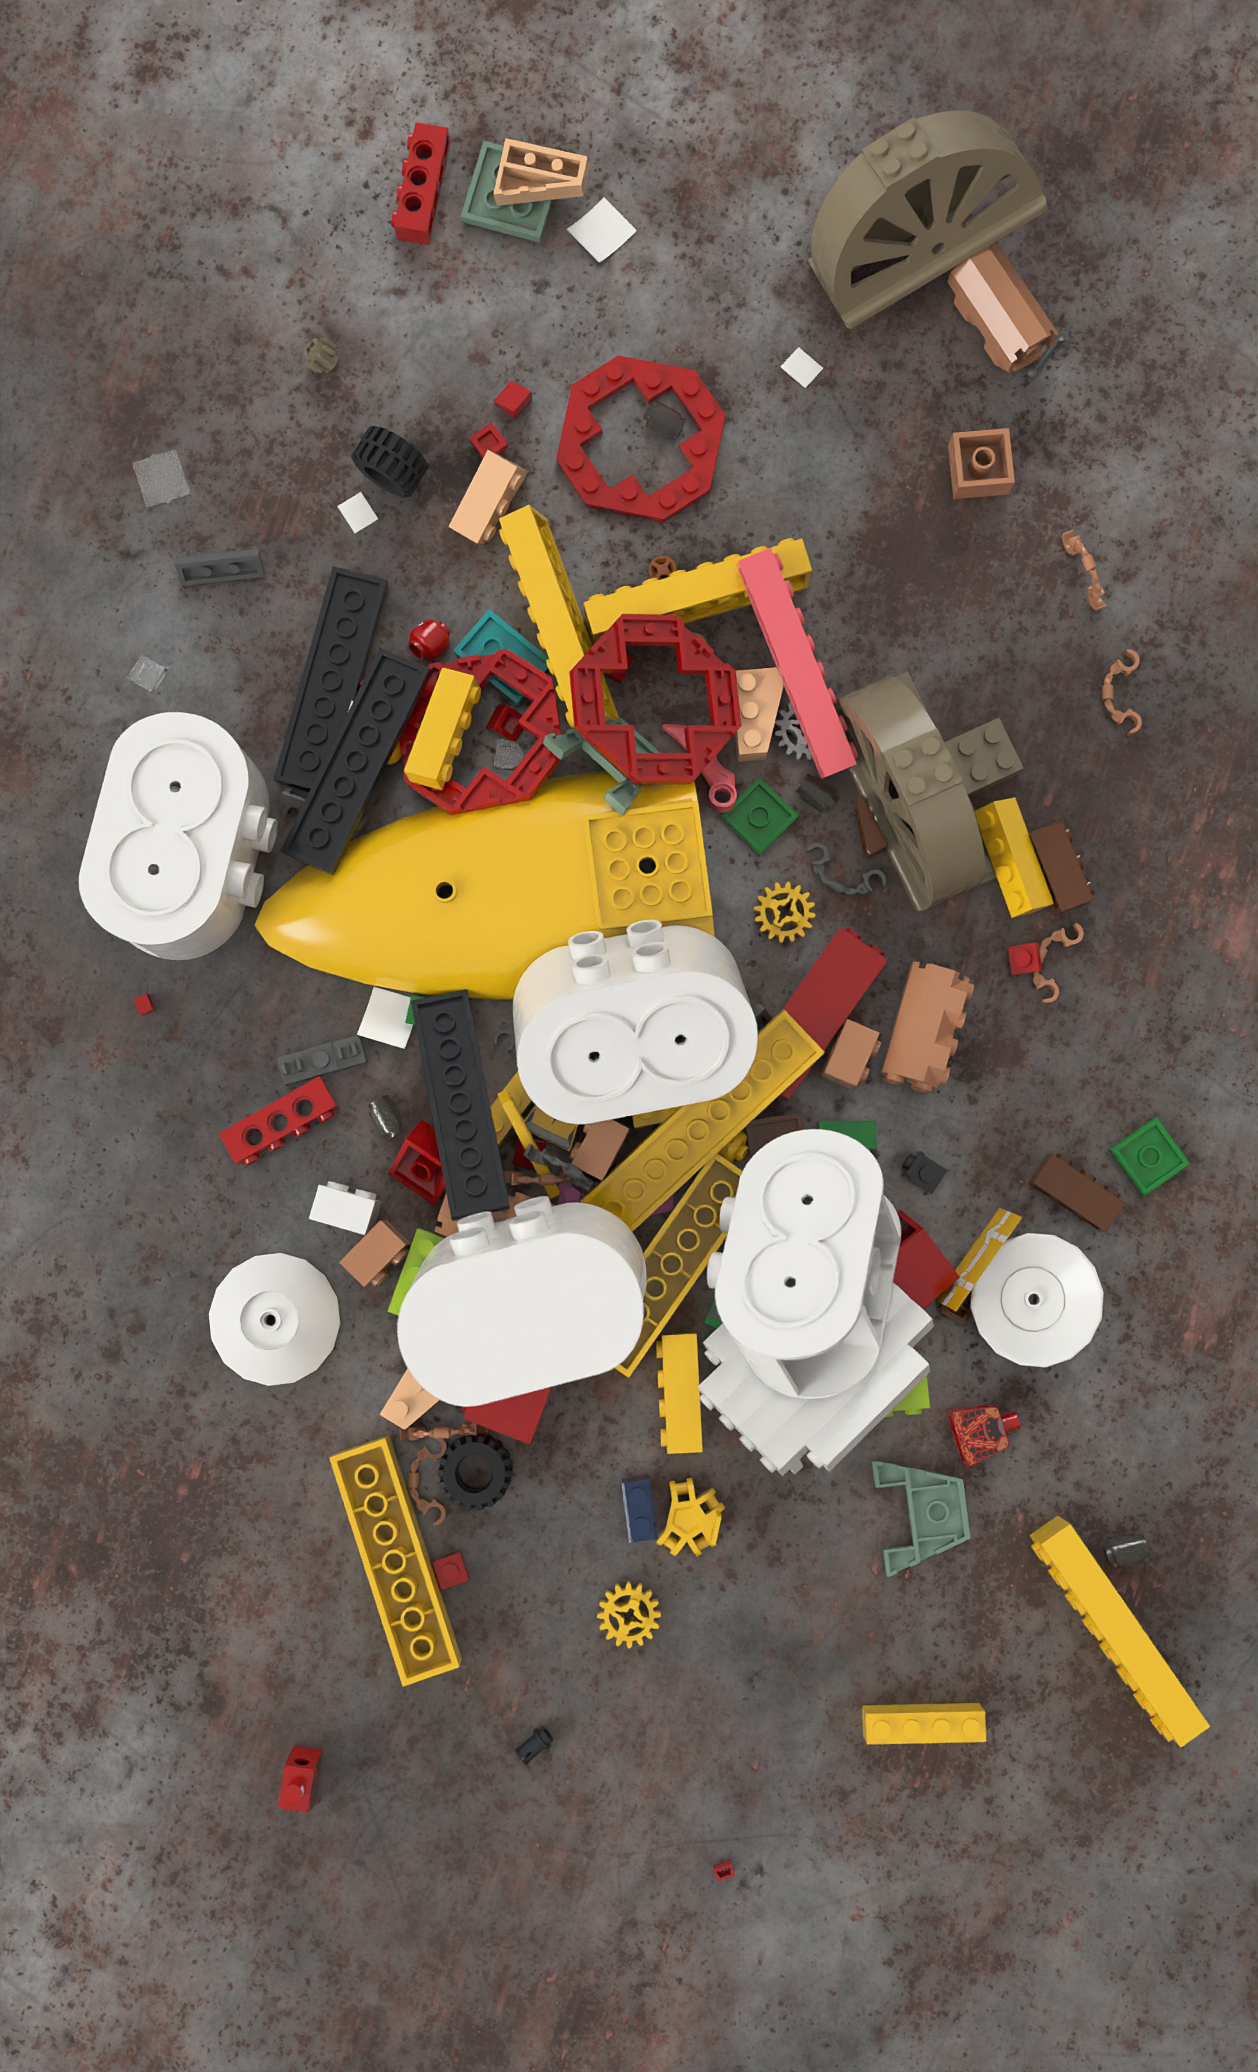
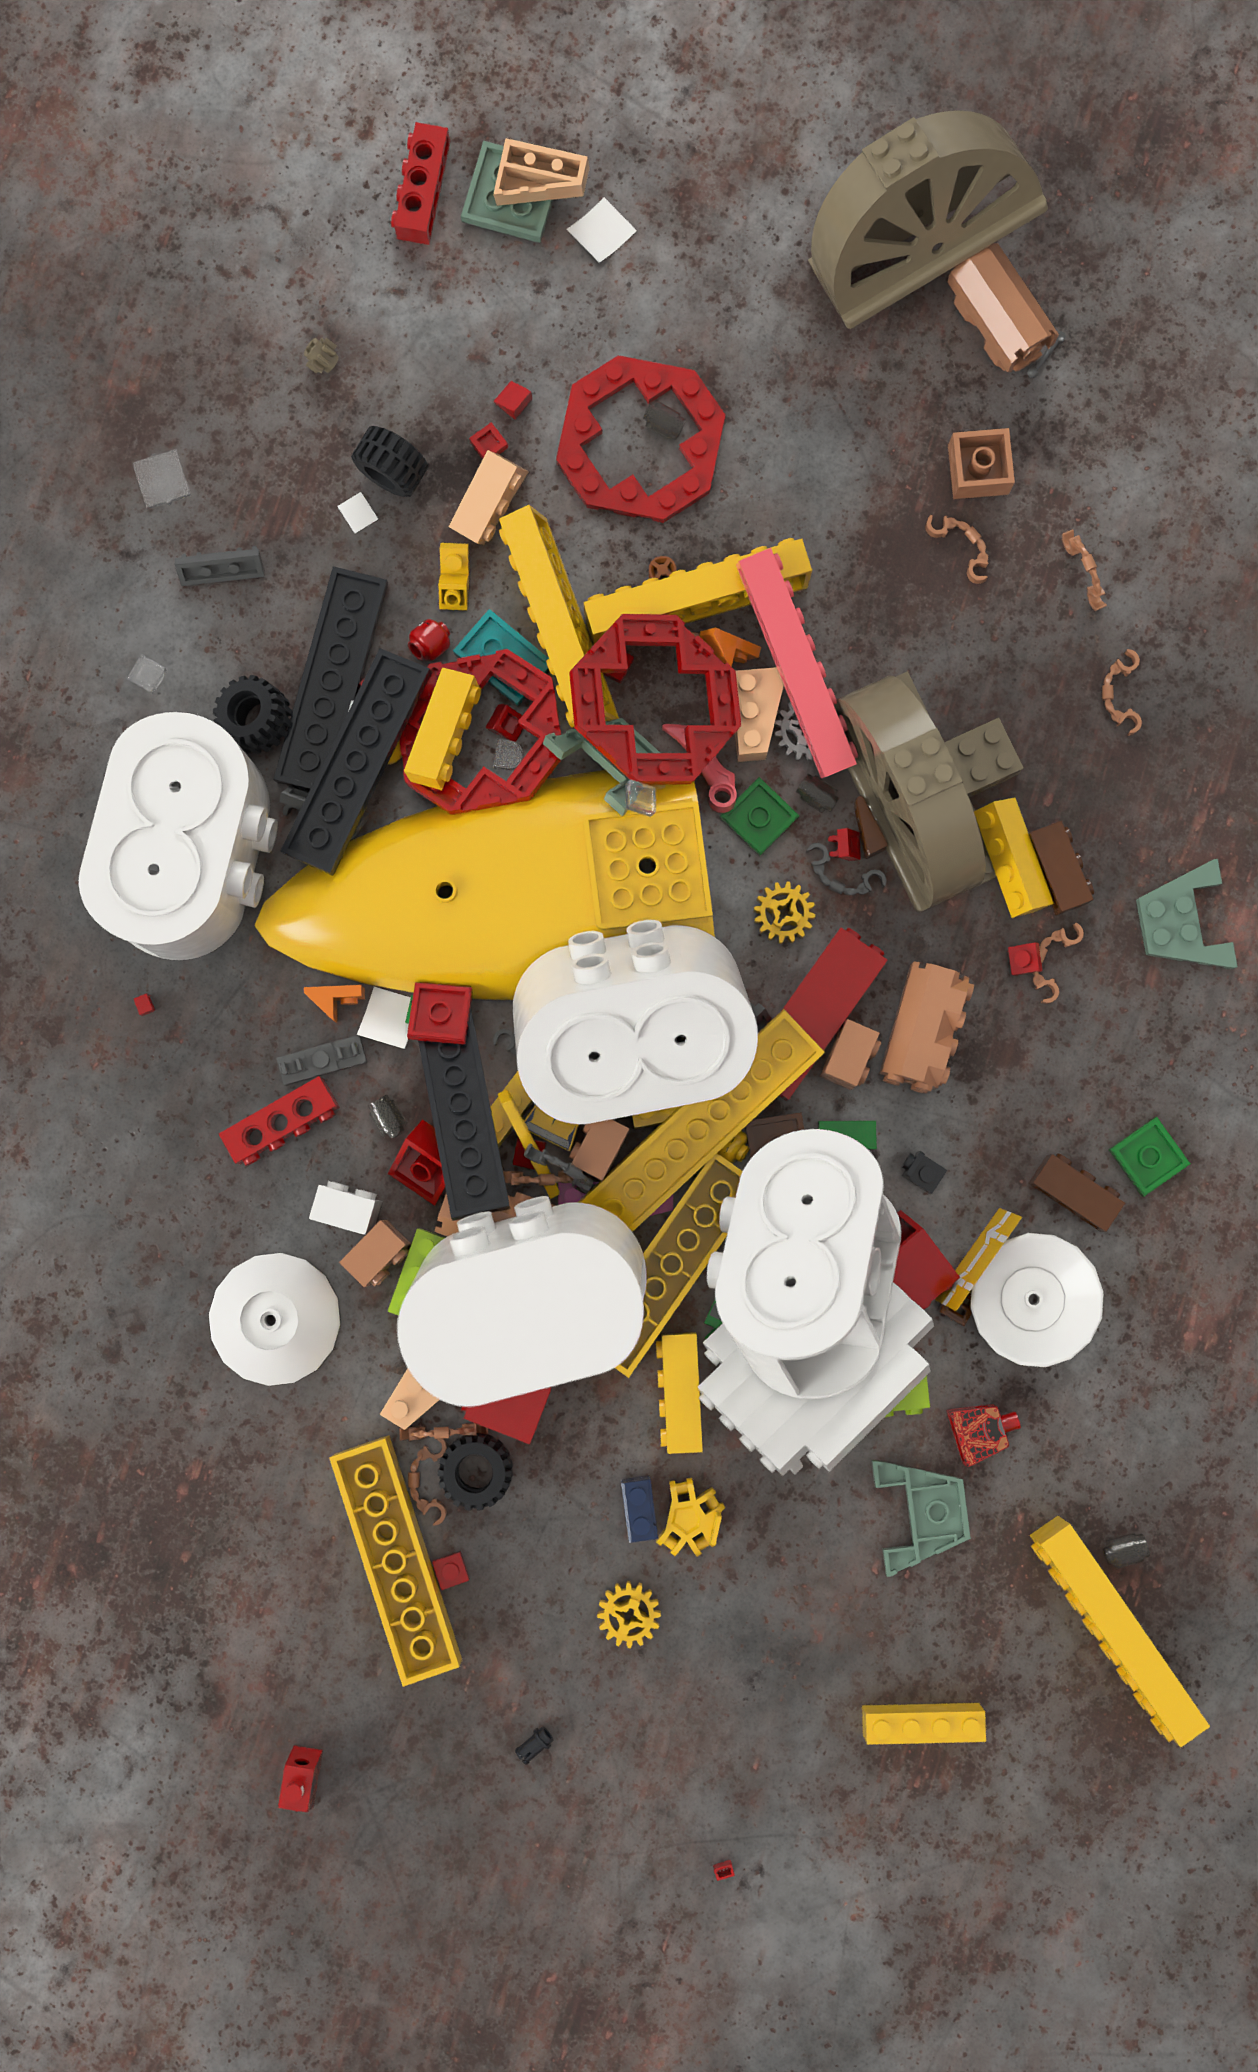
white sticker [781,347,823,388] -> none
none -> black tyre [213,675,292,754]
none -> orange slope [304,985,365,1023]
none -> red tile [407,982,473,1045]
none -> yellow slope [438,543,469,610]
none -> clear tile [625,779,656,817]
none -> orange slope [699,628,761,667]
none -> red tile [828,828,861,861]
none -> nougat piece [925,515,988,584]
none -> sand green wing [1136,859,1238,969]

